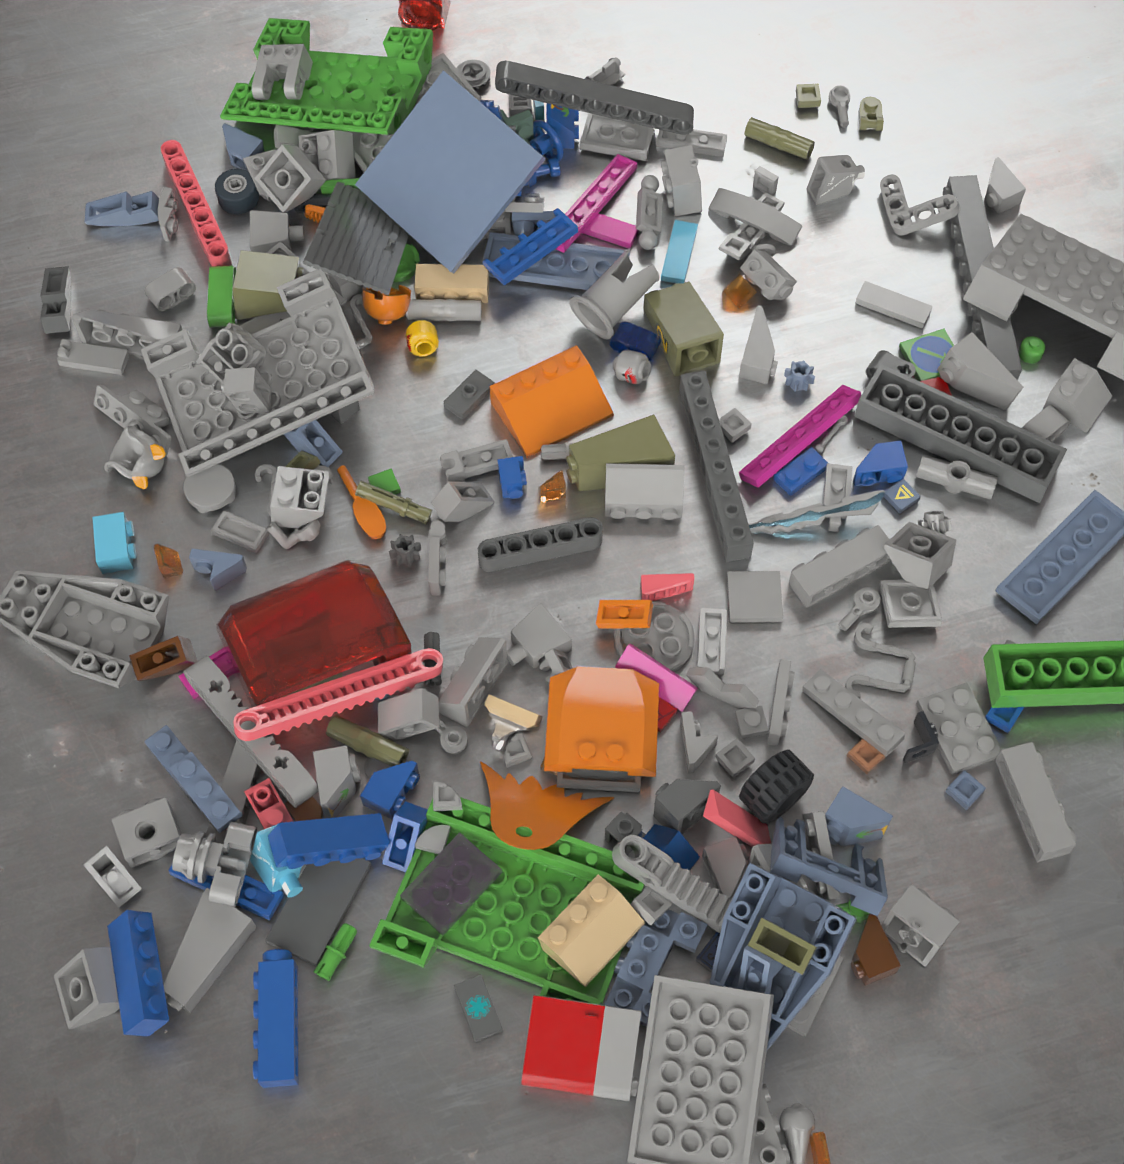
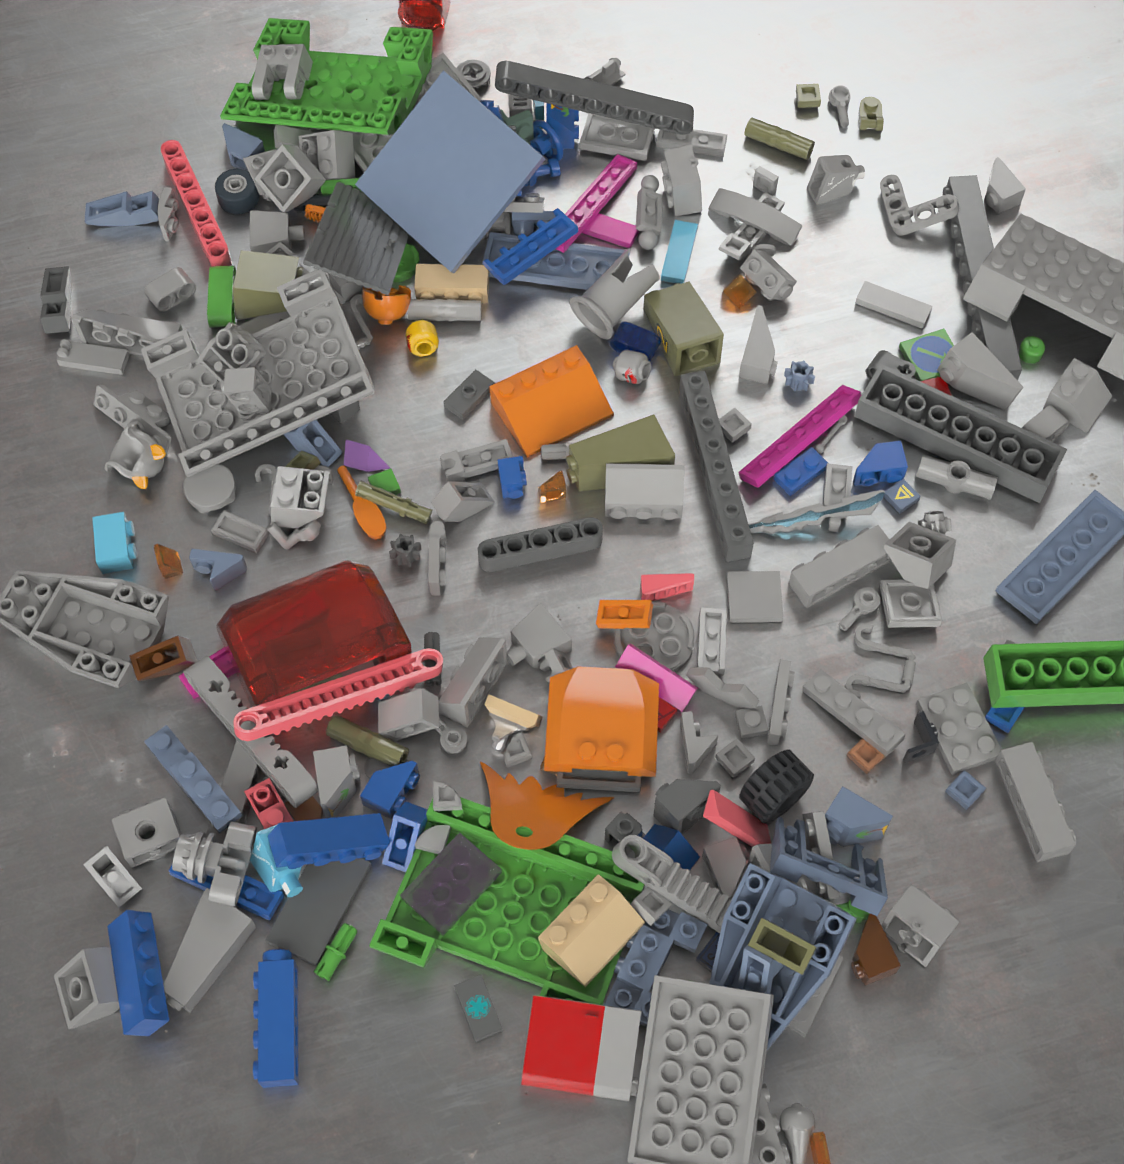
none -> medium lavender sticker [344,440,390,472]

